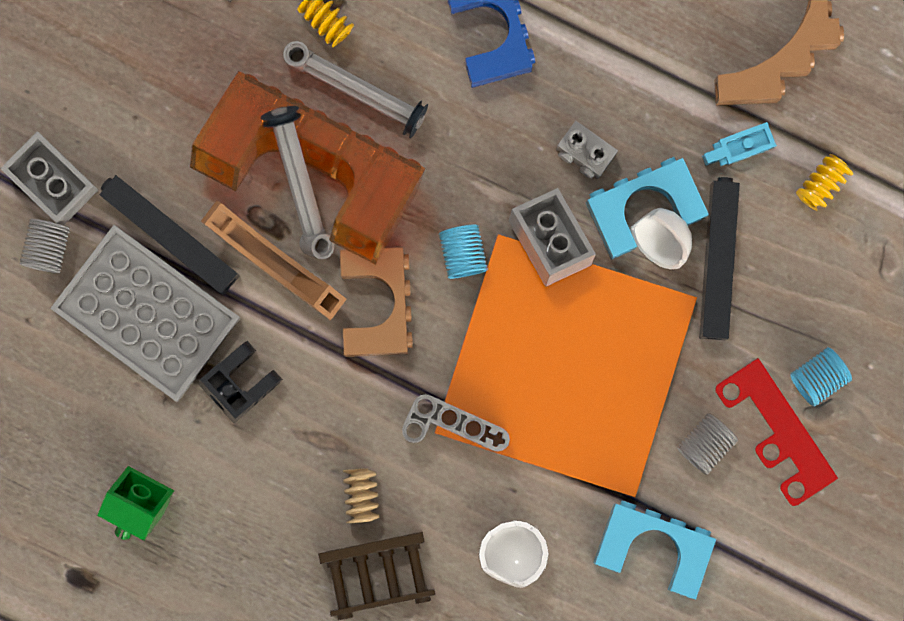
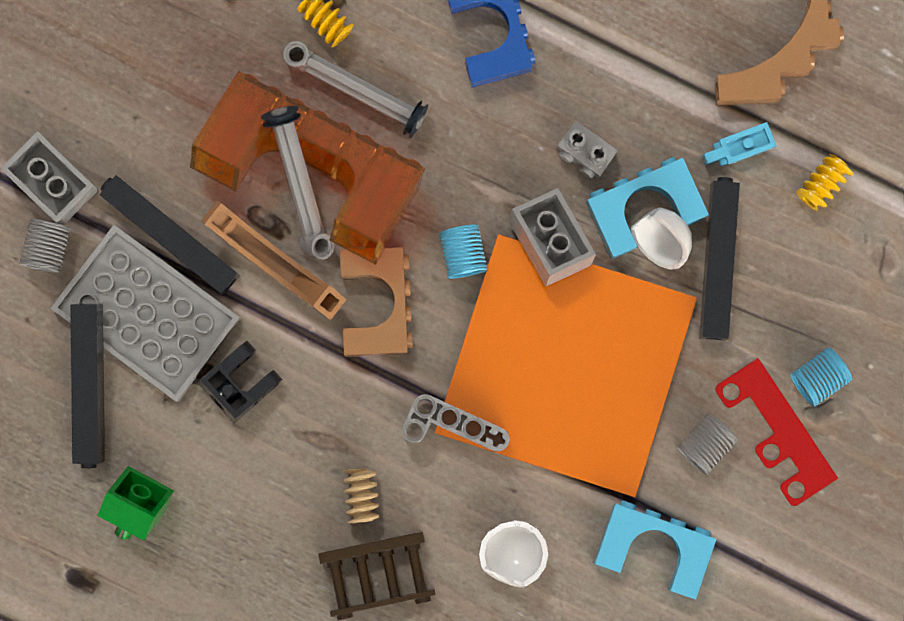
none -> black brick [70,304,105,469]

